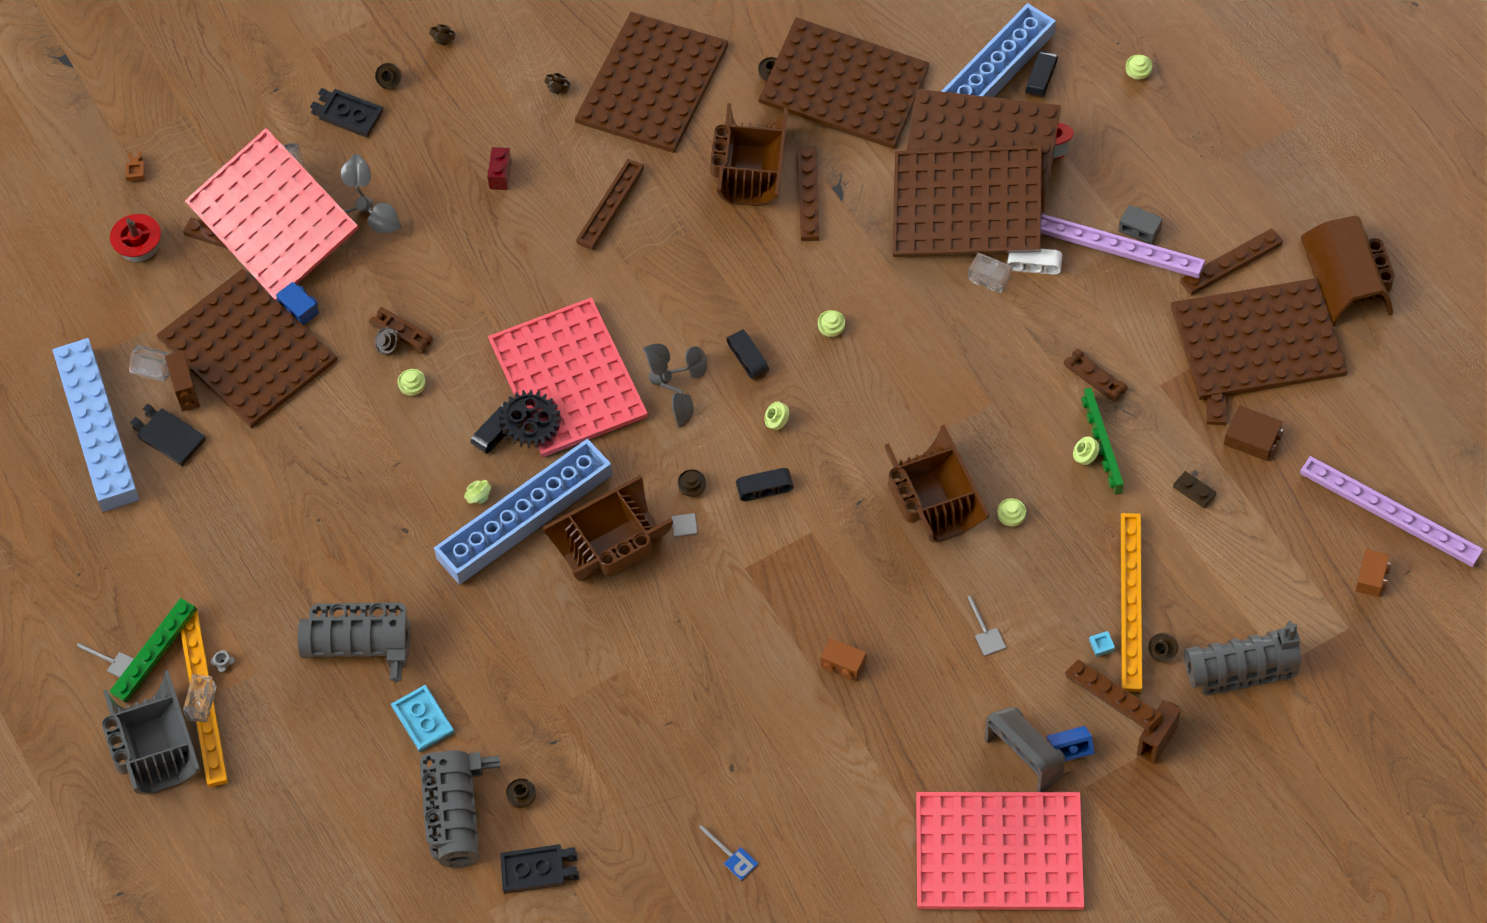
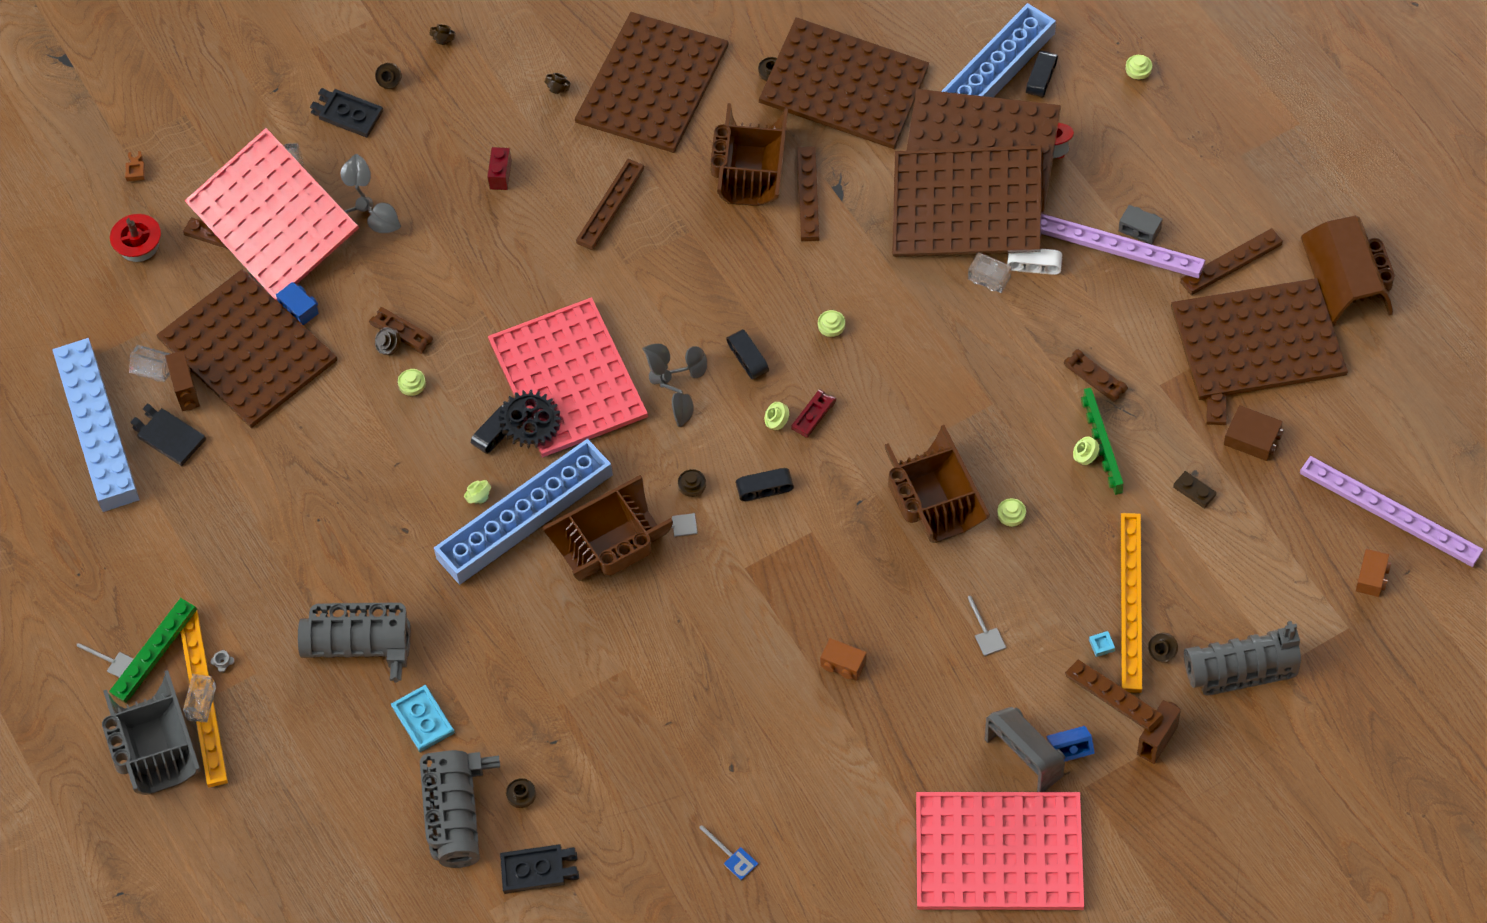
none -> dark red plate [791,389,836,438]

